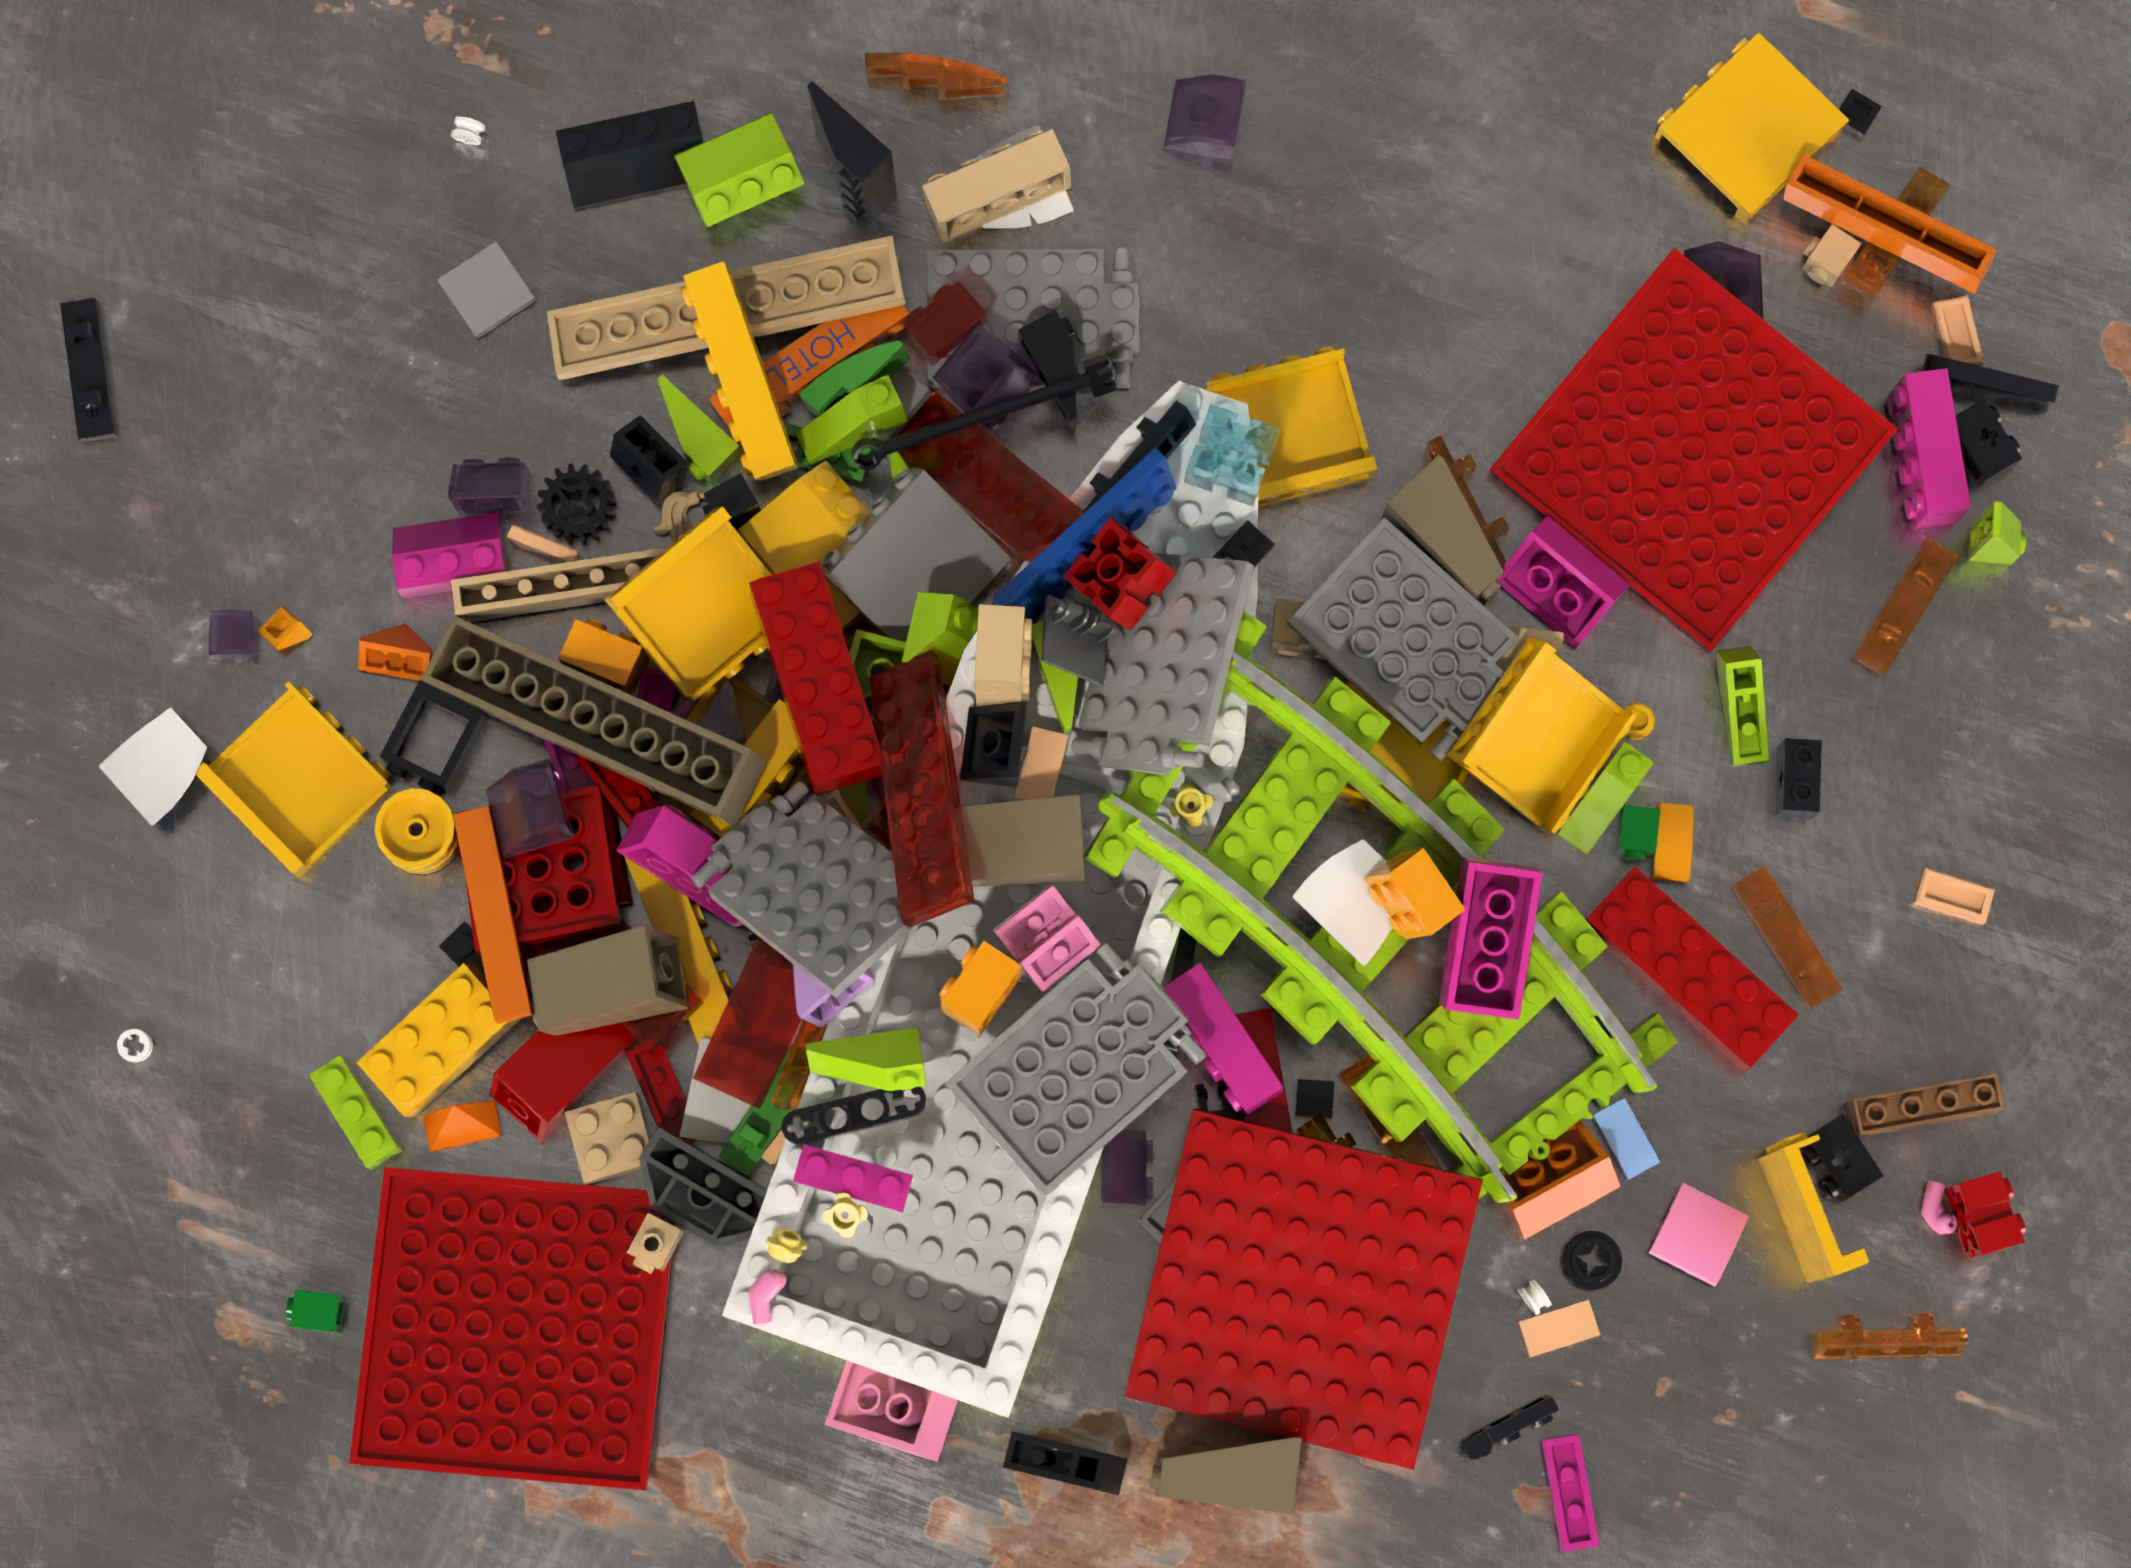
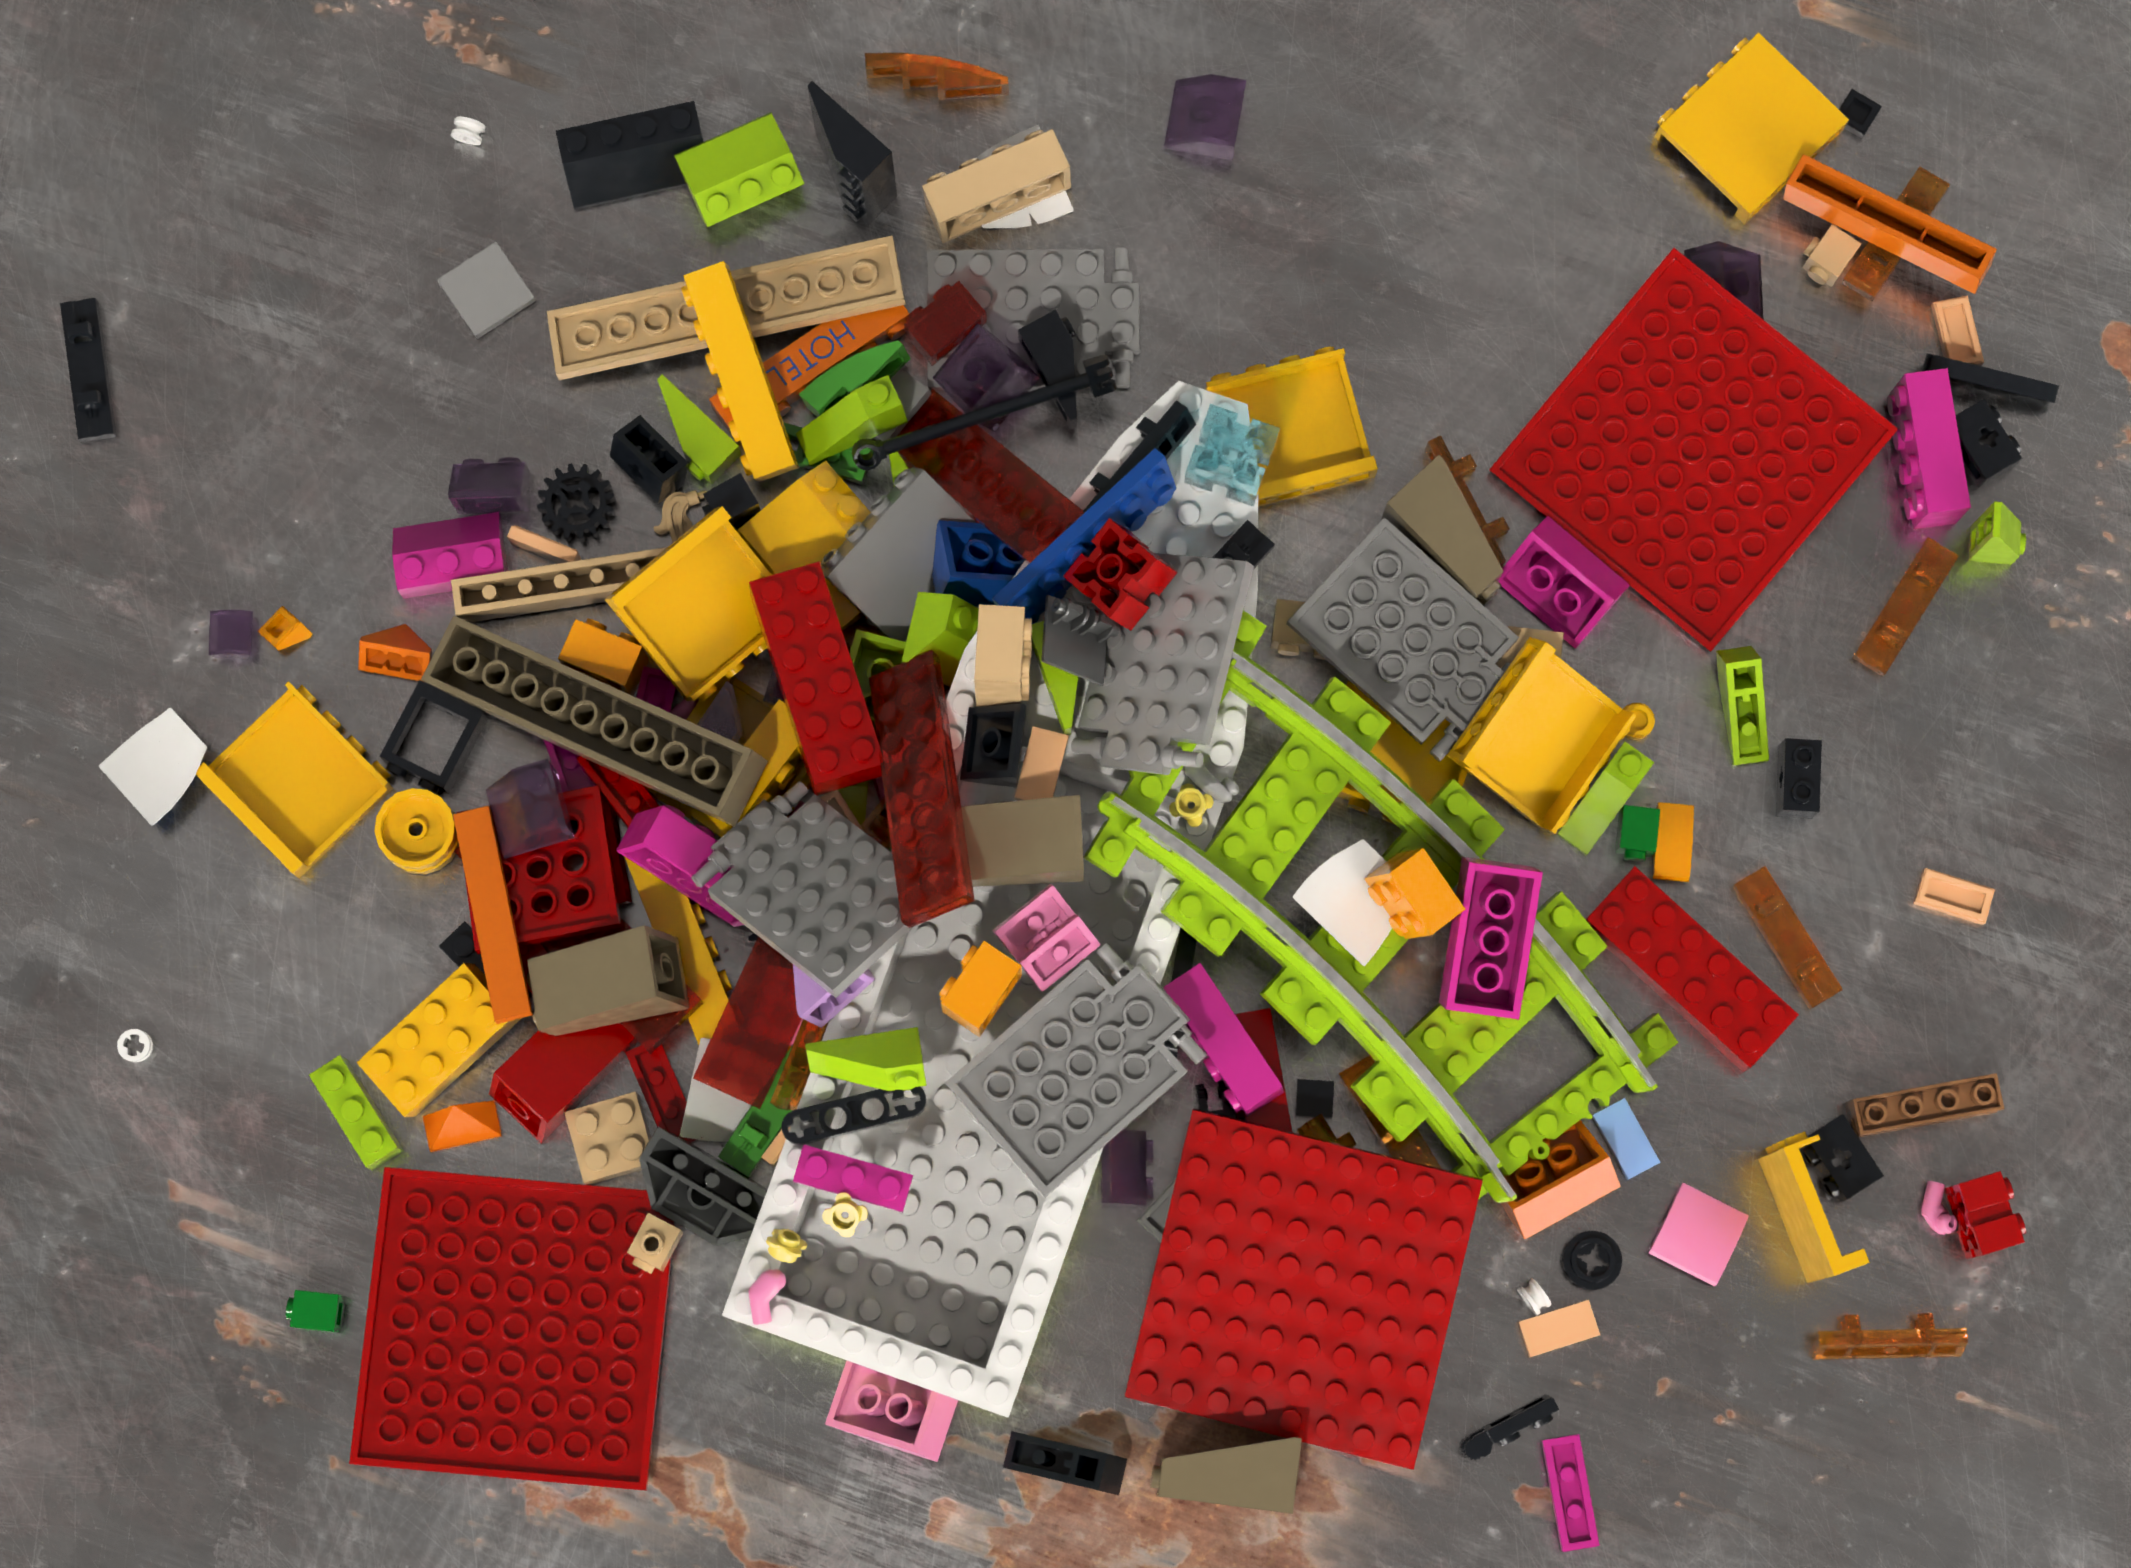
none -> blue slope [932,520,1042,607]

